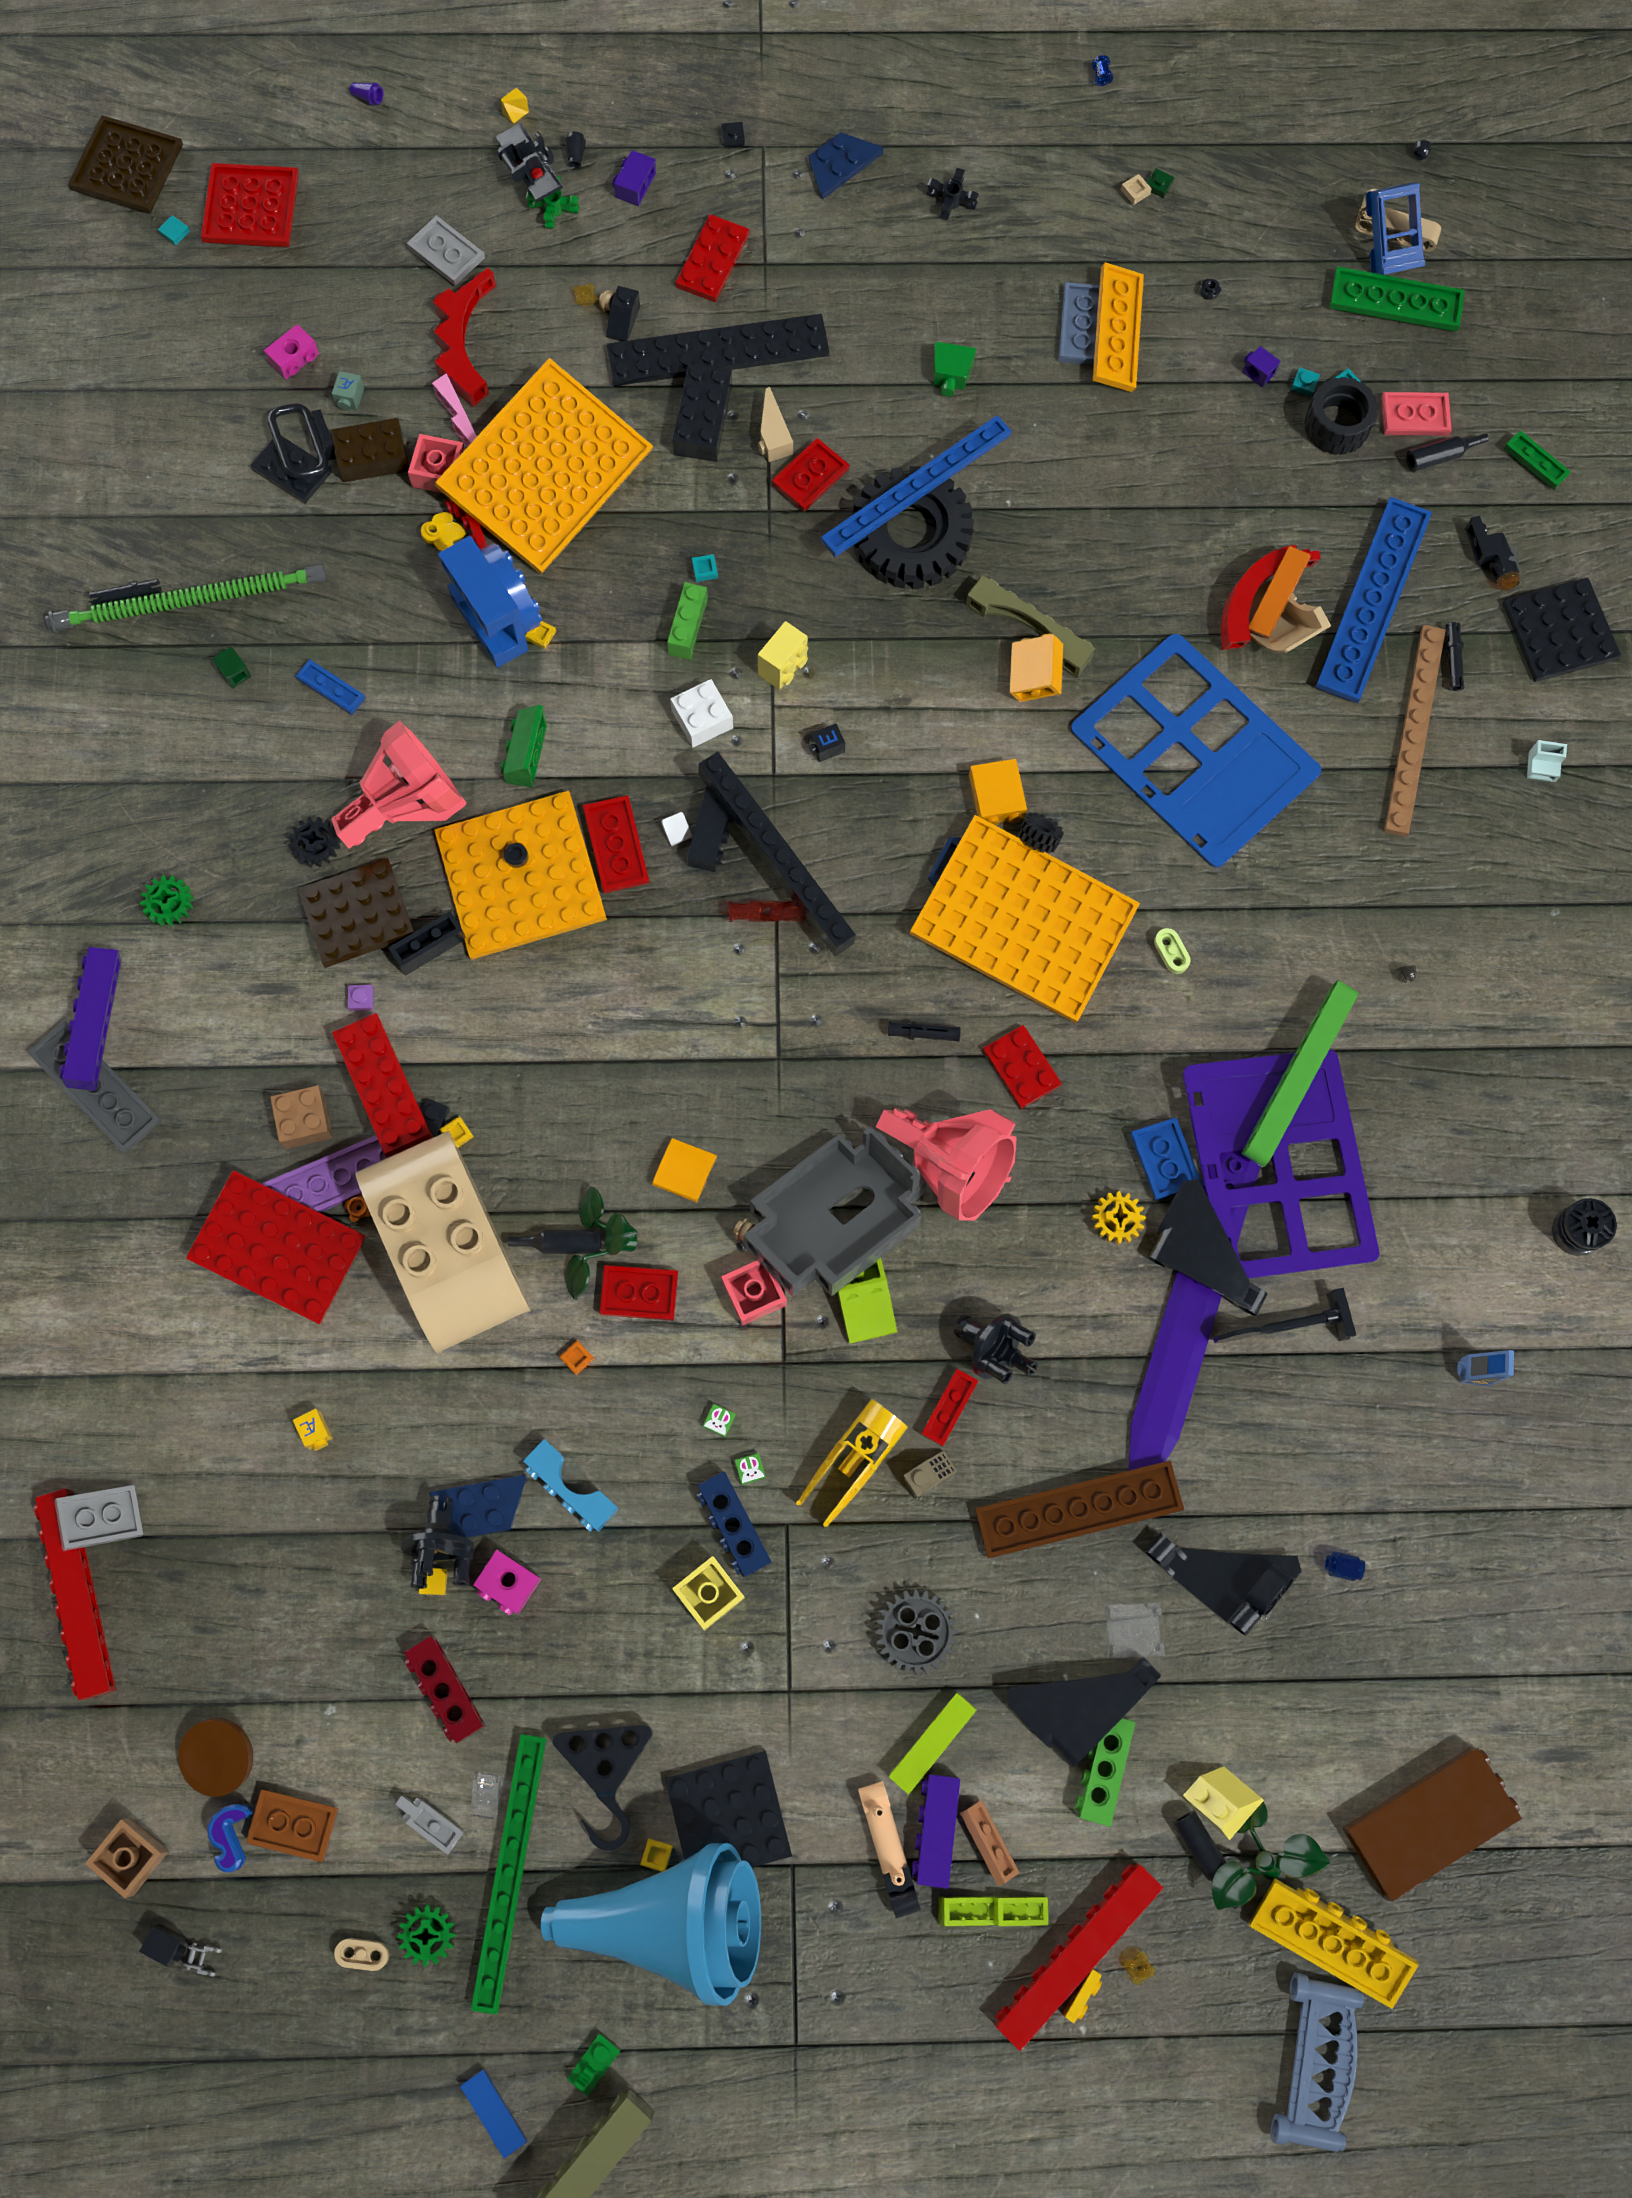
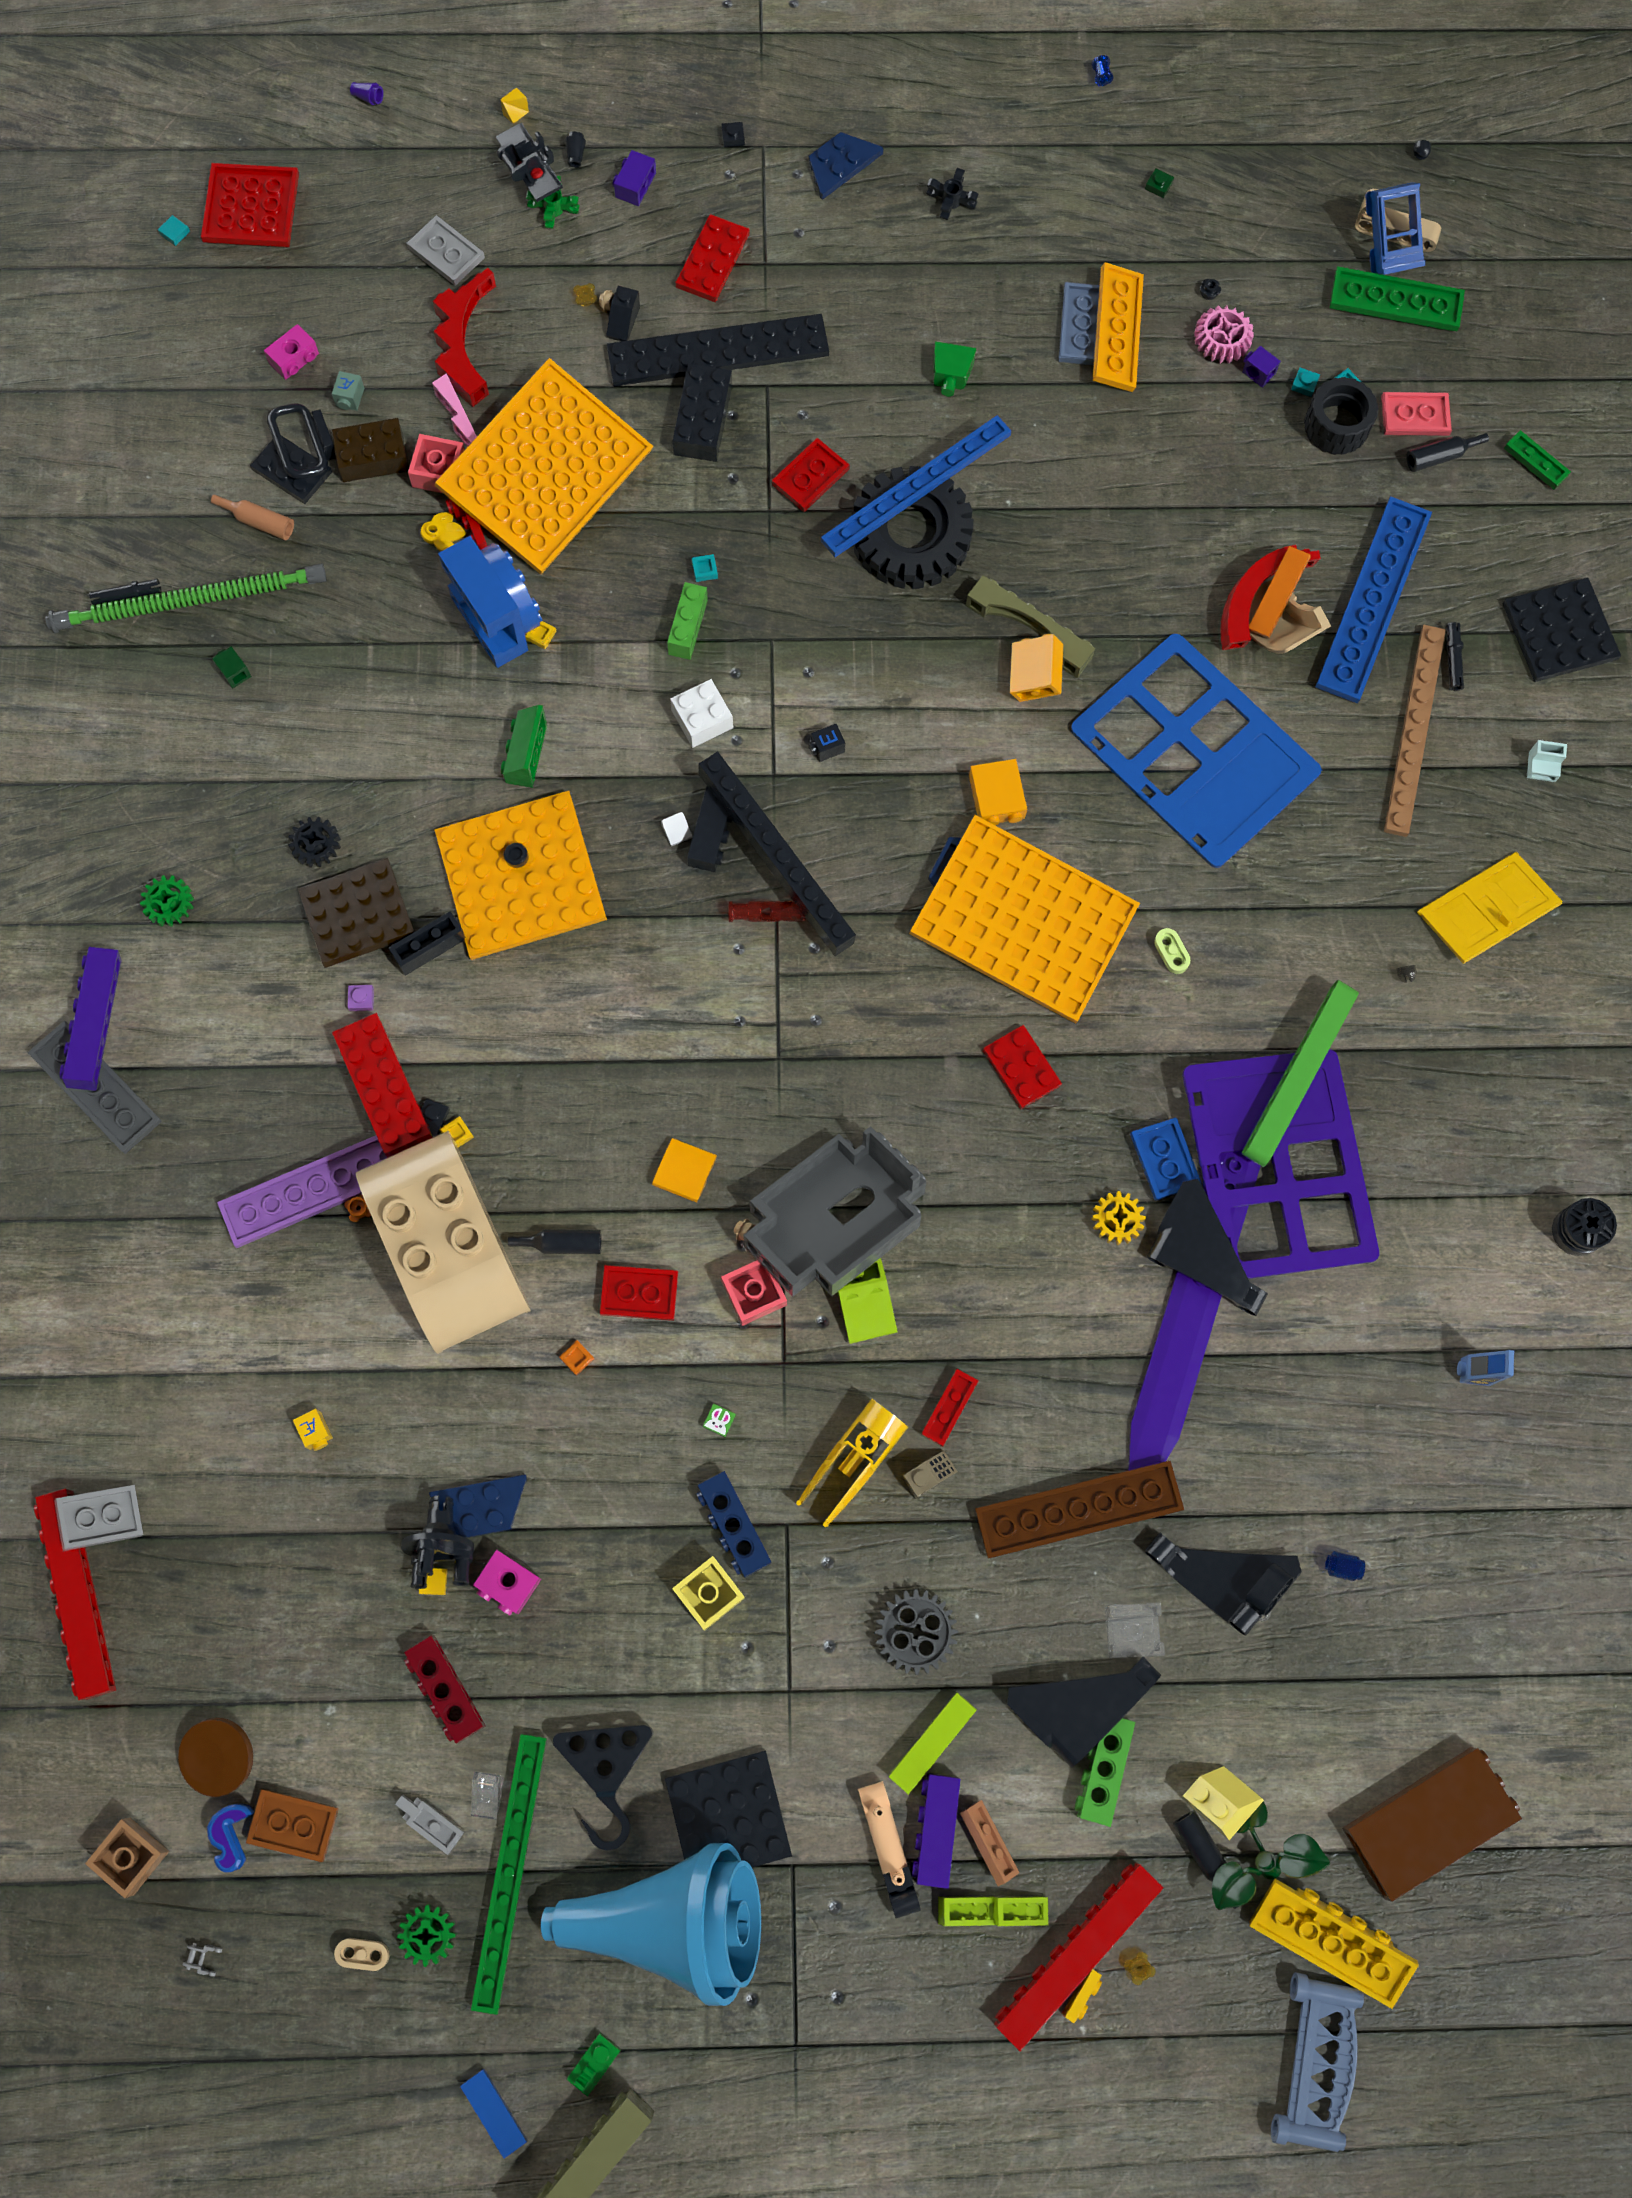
dark brown plate [68,115,183,214] -> none
black brick [139,1923,187,1967] -> none
red plate [186,1170,367,1325] -> none
medium nougat brick [270,1085,333,1150] -> none
blue tile [296,659,366,715] -> none
coral plate [331,720,466,849] -> none
dark azure arch [523,1439,619,1532] -> none
dark green plant [565,1186,637,1300] -> none
red plate [583,795,650,894] -> none
yellow tile [640,1838,674,1872] -> none
tile [735,1453,766,1485] -> none
tan slope [758,387,793,463] -> none
light yellow brick [758,621,808,690] -> none
coral plate [876,1108,1016,1221] -> none
black pin [888,1021,961,1042] -> none
black piece [953,1313,1038,1384] -> none
black tyre [1018,813,1064,853] -> none
tan plate [1121,174,1152,205] -> none
black piece [1213,1287,1357,1343] -> none
black plate [1465,516,1520,590] -> none
none -> nougat piece [211,495,294,540]
none -> bright pink gear [1194,305,1254,364]
none -> yellow door [1417,852,1563,964]

